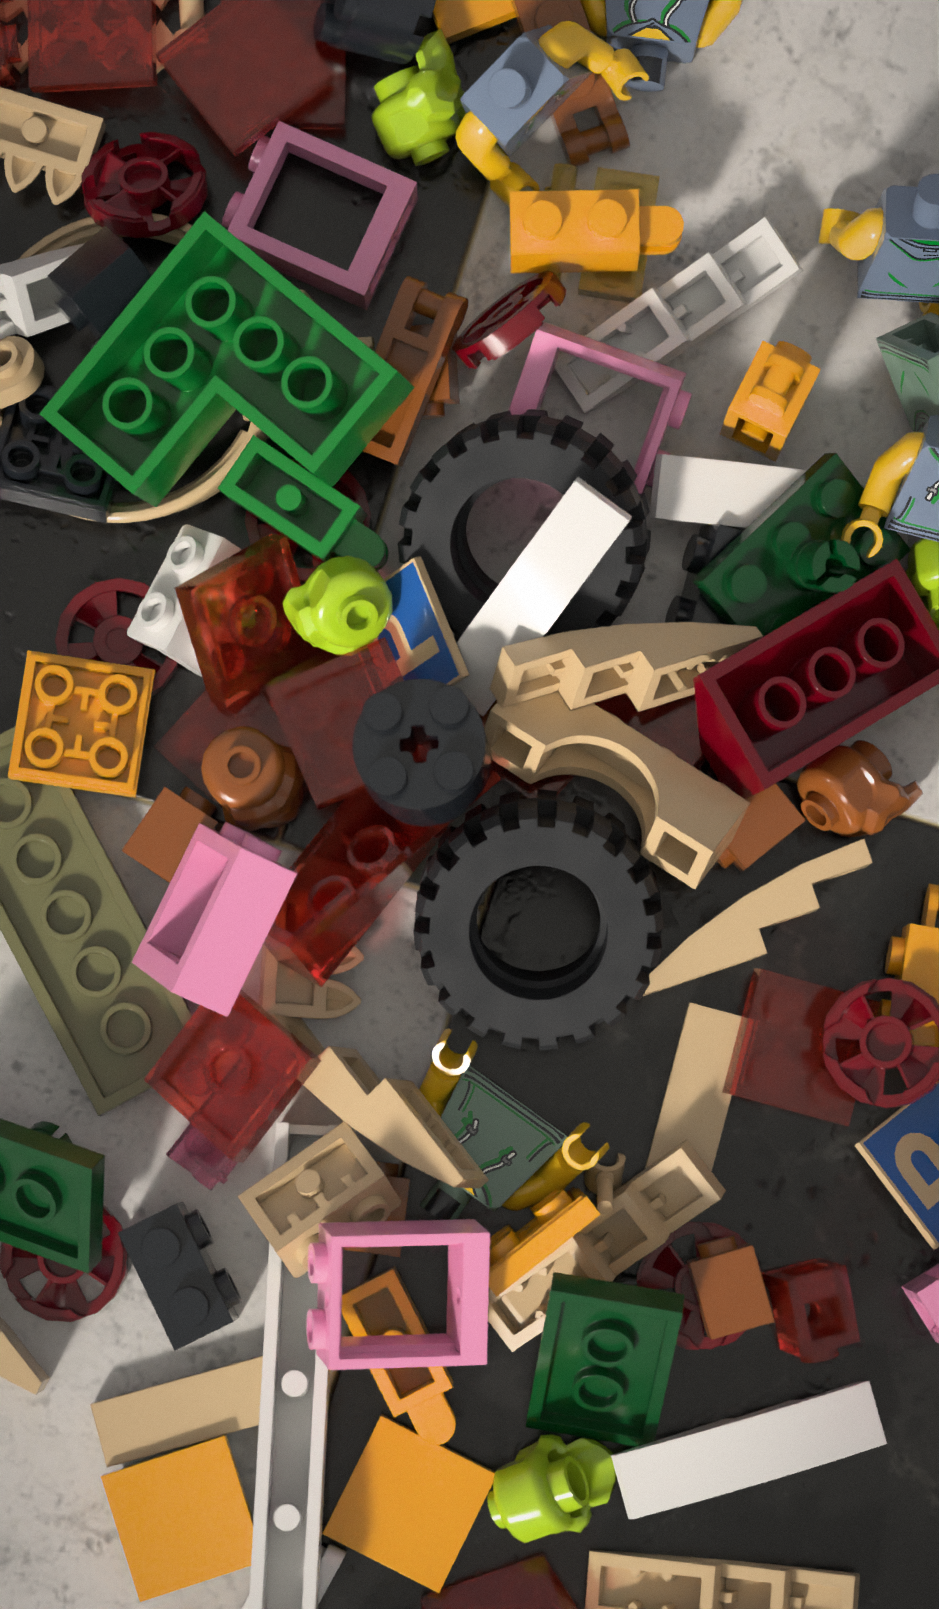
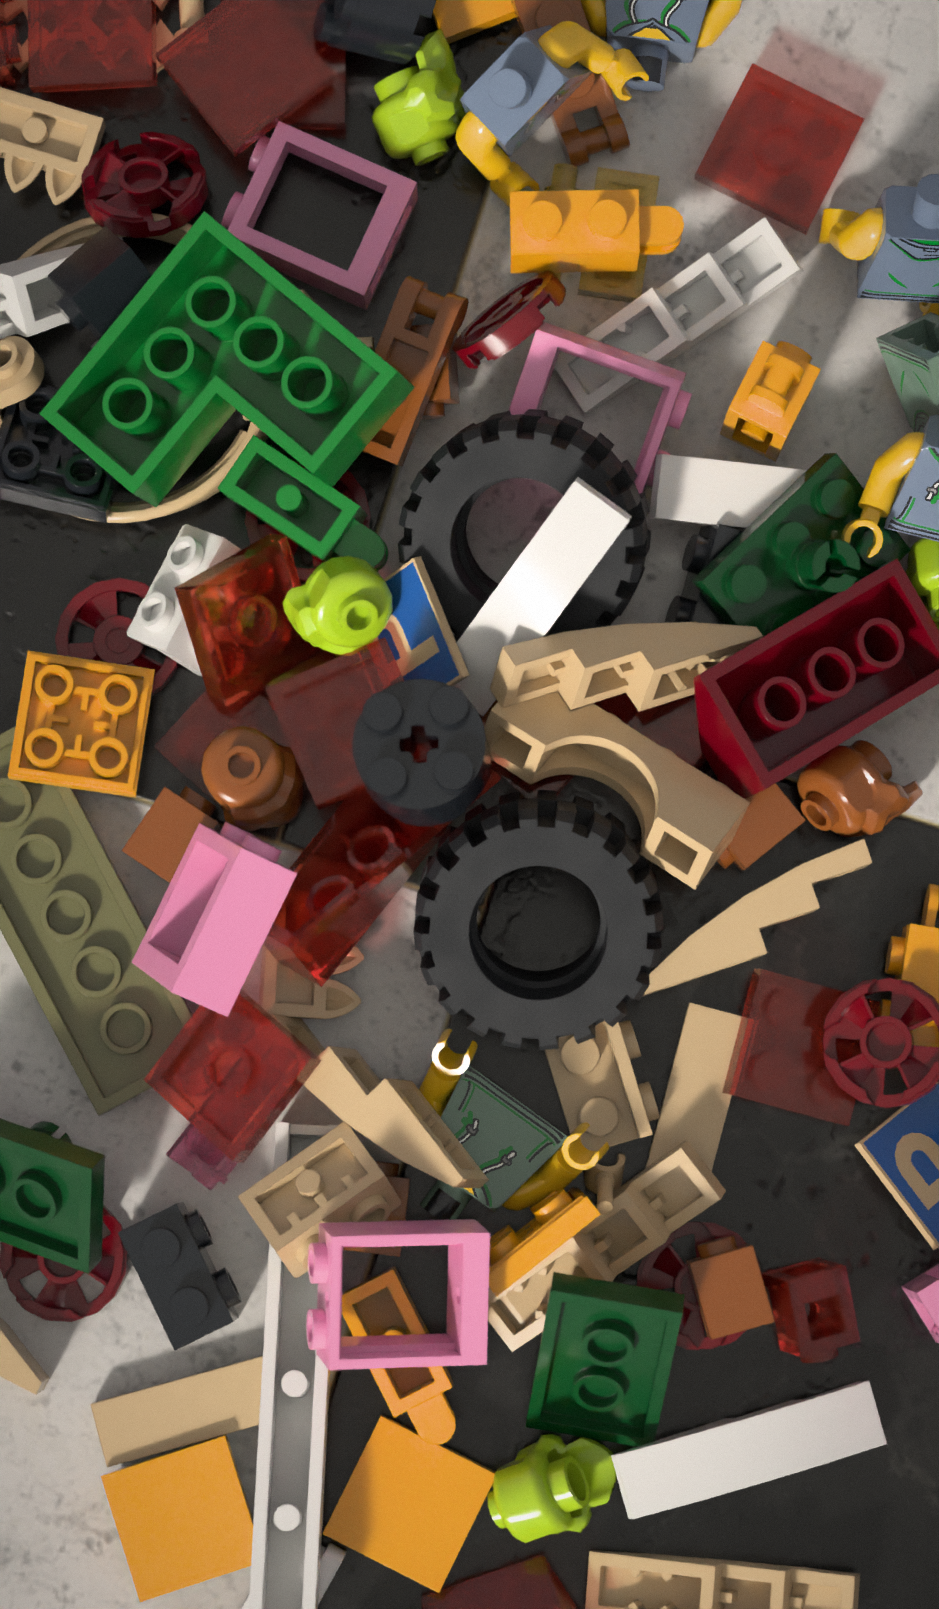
none -> tan bracket [544,1020,660,1151]
none -> clear red plate [695,63,865,235]

